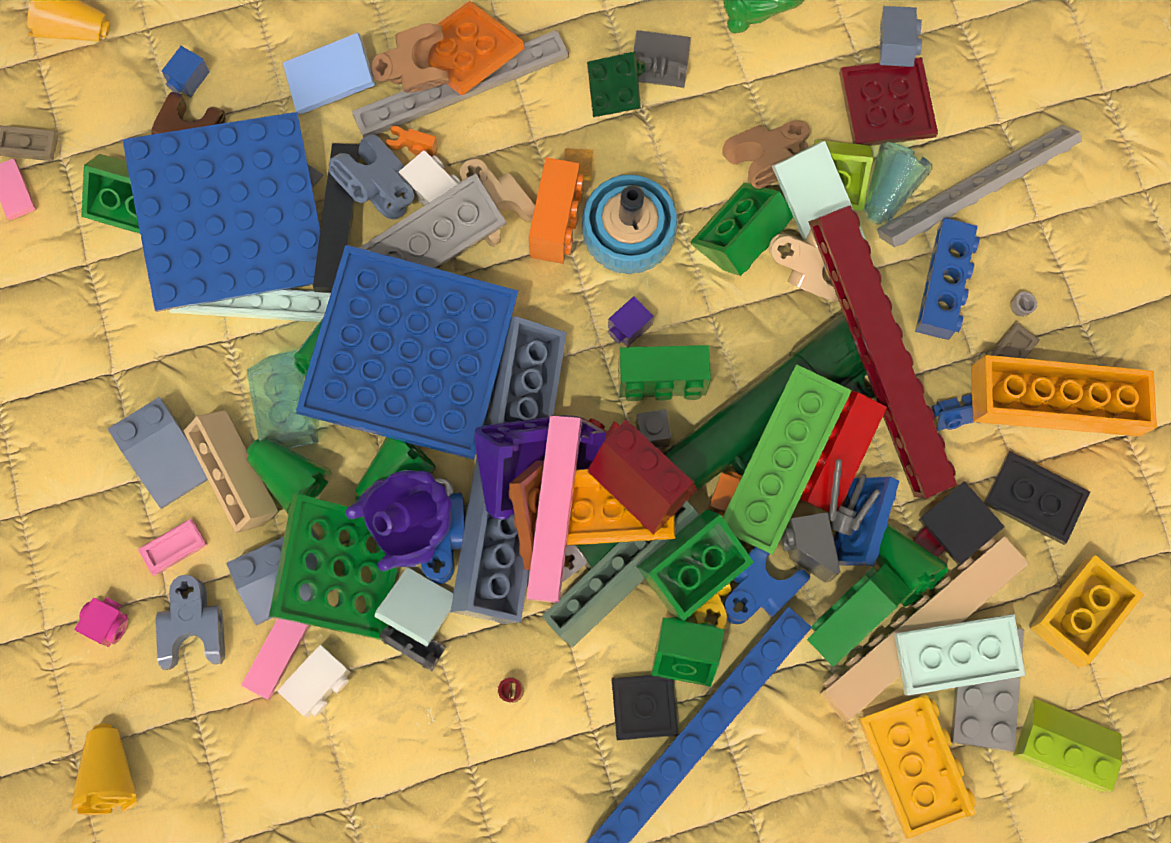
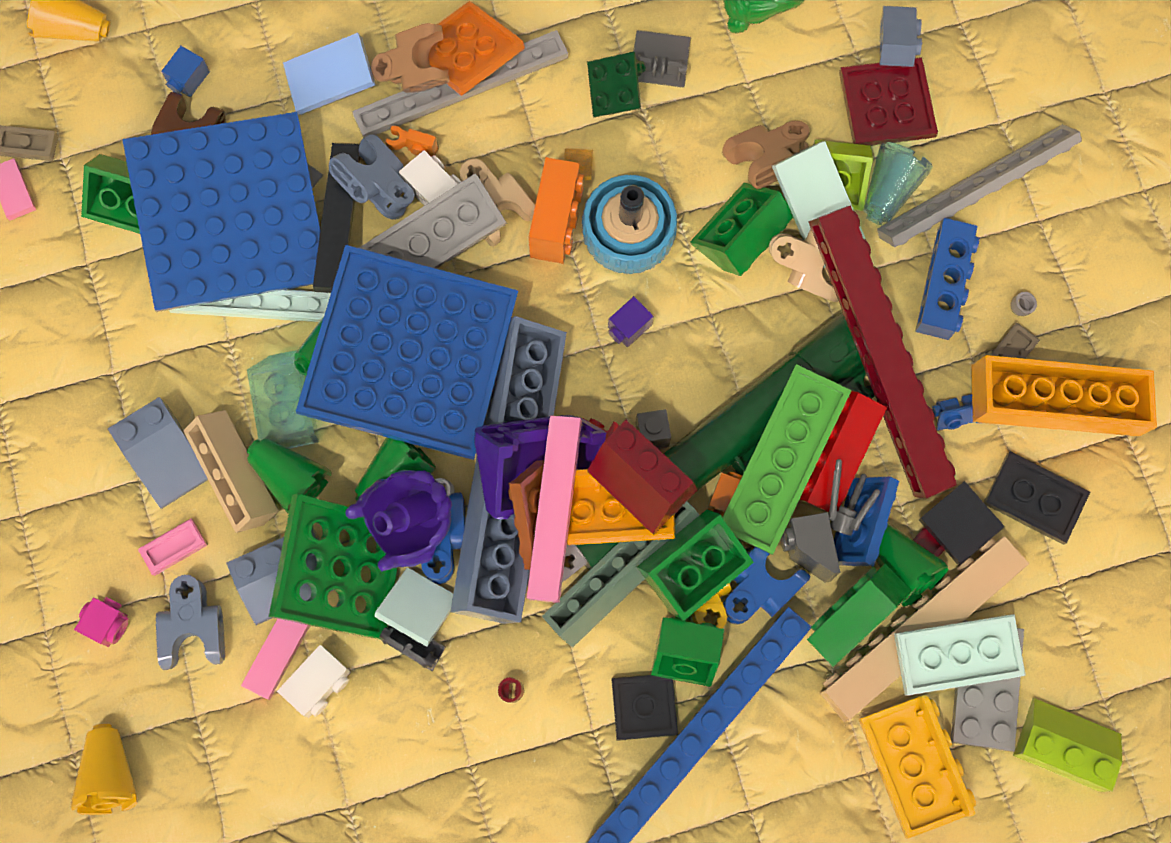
green brick [618,345,711,401] -> none
yellow brick [1030,555,1144,668] -> none

